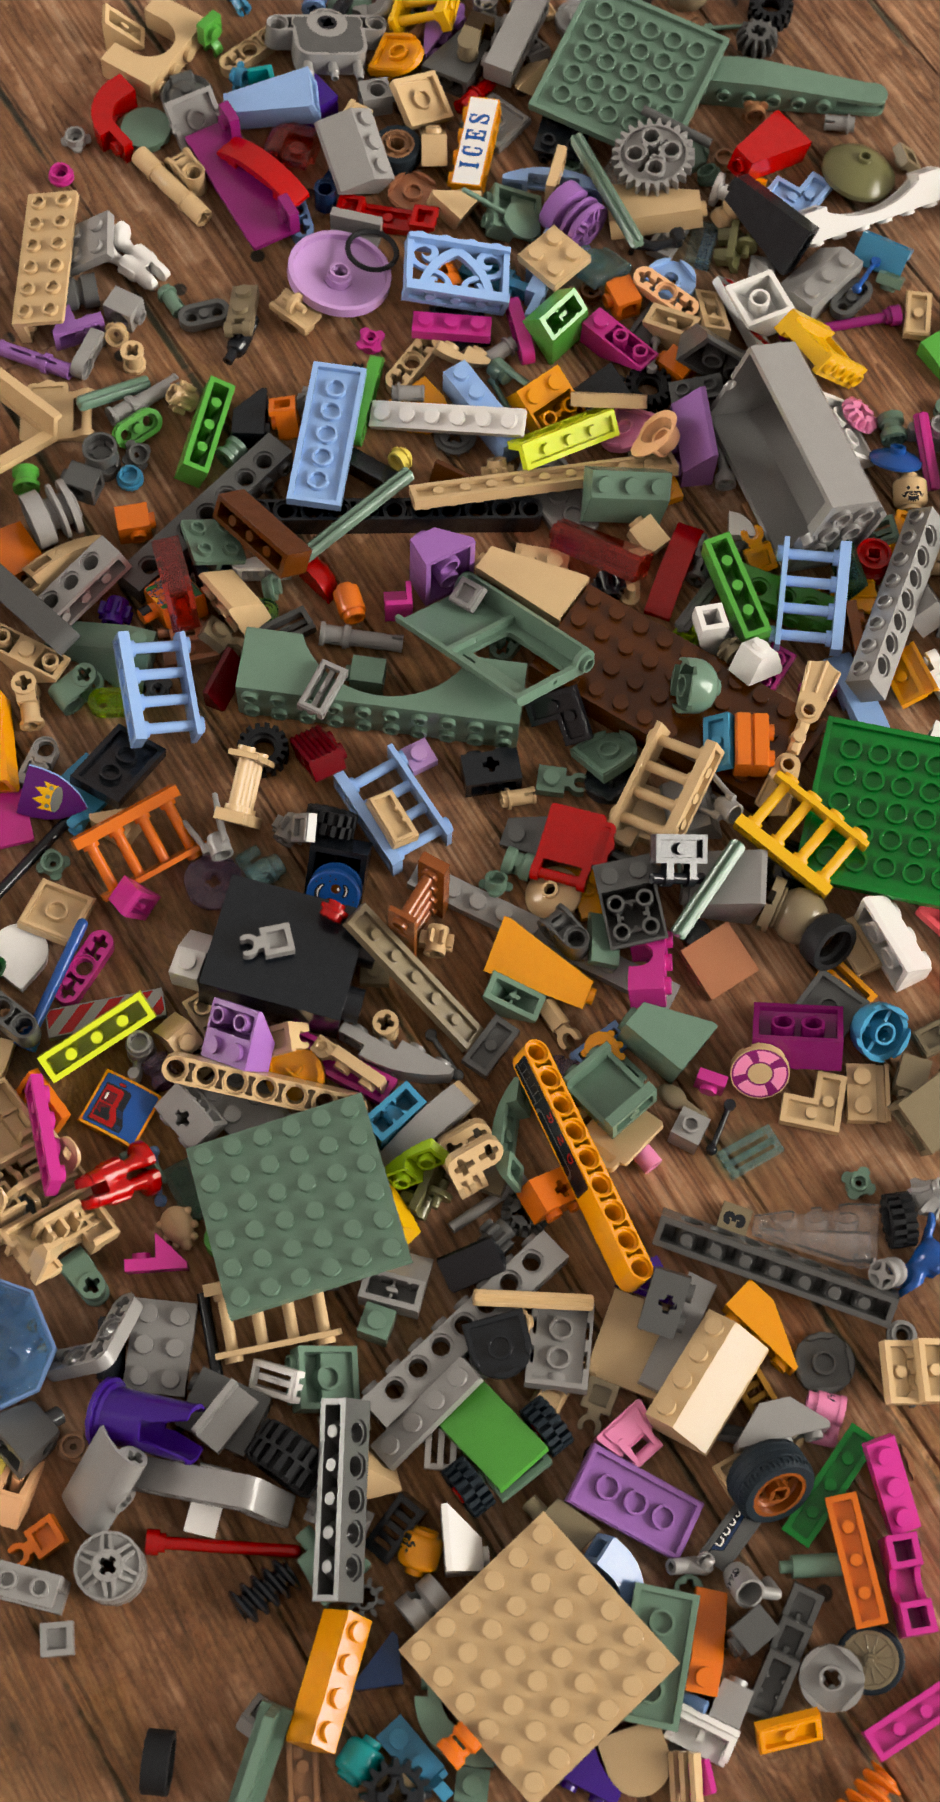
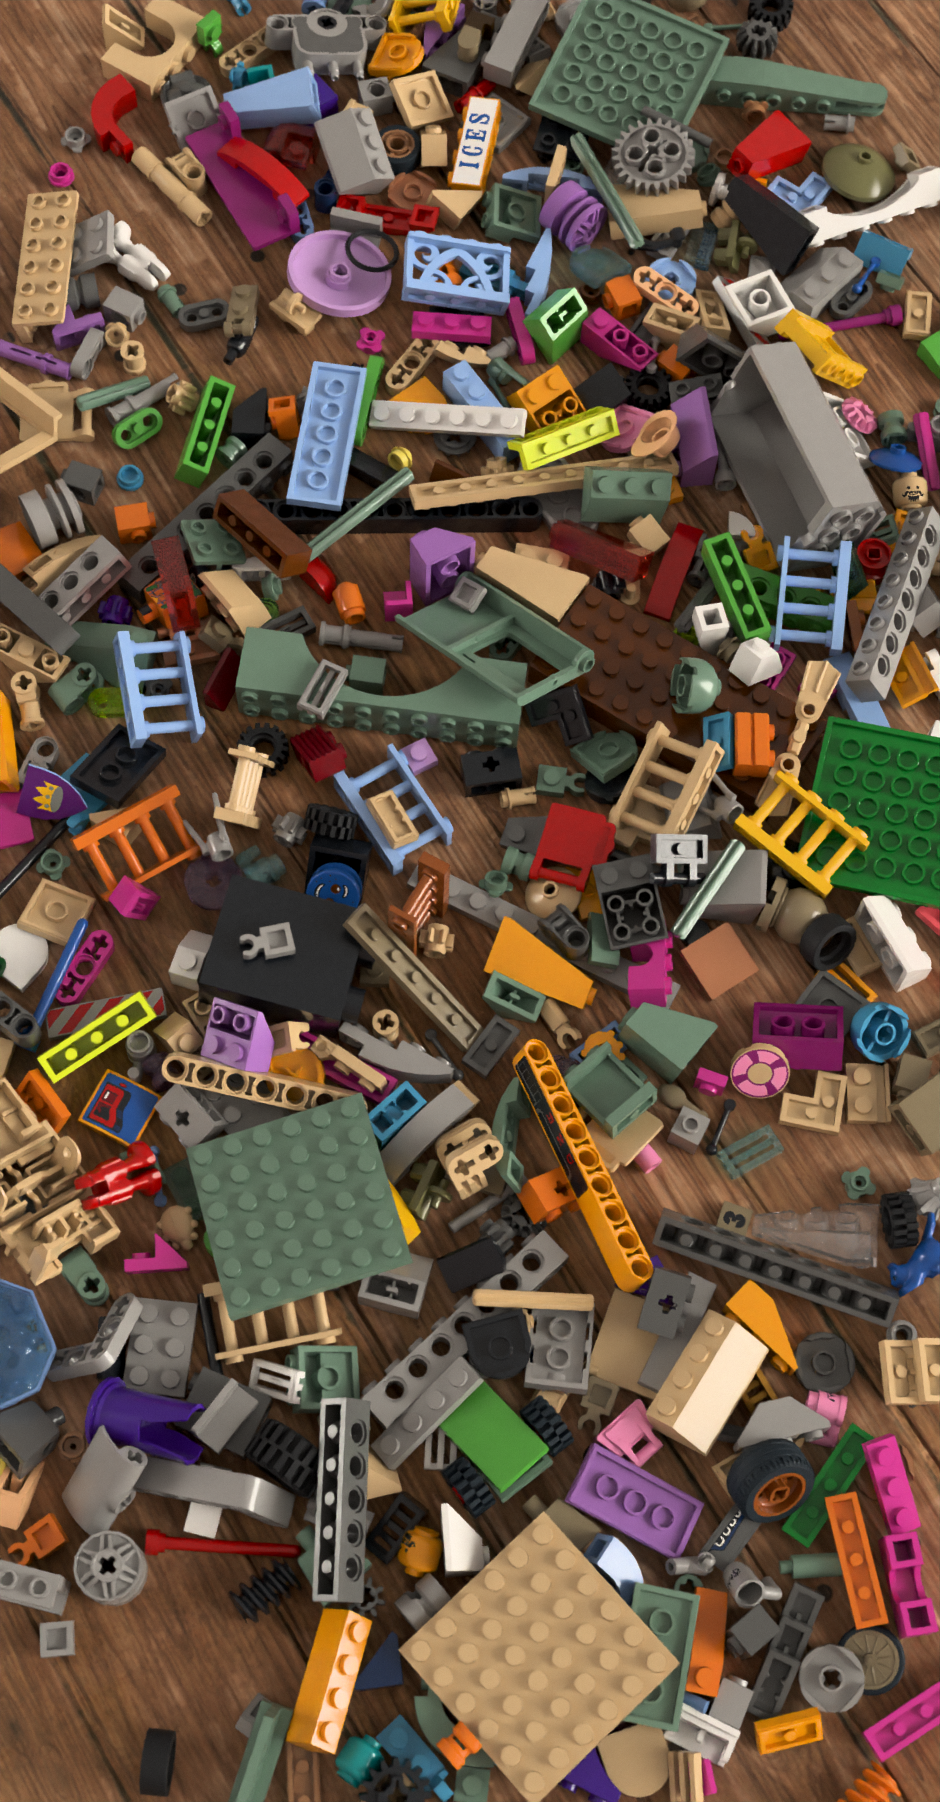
bright green wheel [12,463,40,495] -> none
dark pink plate [24,1073,66,1197] -> none
dark grey wheel [82,432,121,482] -> none
sand green tile [120,107,172,153] -> none
dark grey plate [122,439,151,470] -> none
light grey tile [291,812,317,844] -> none
red plate [319,899,349,924] -> none
sand green brick [357,1301,397,1348] -> none
lime slope [384,1138,449,1191] -> none
light grey pin [391,382,425,402] -> none
sand green piece [461,187,541,240] -> none
tan plate [517,225,591,292] -> none
tan beam [570,392,648,409] -> none
light grey wheel [868,1257,907,1290] -> none

